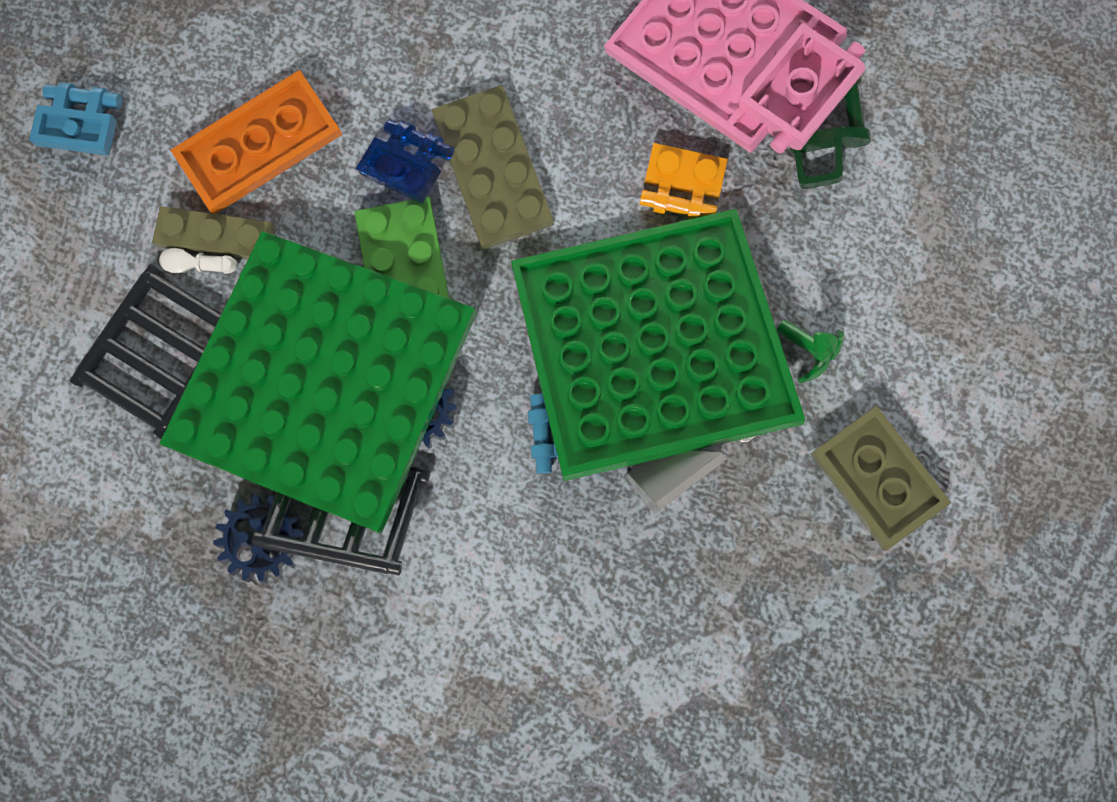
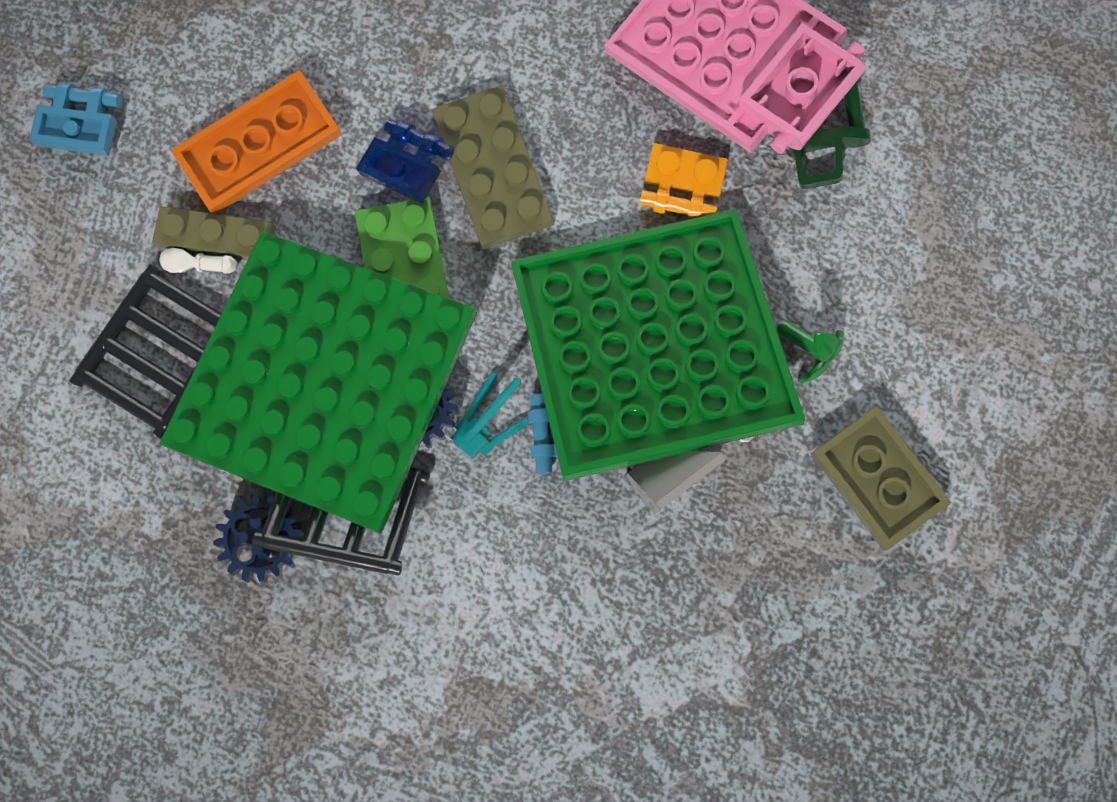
none -> teal plant [450,371,528,459]

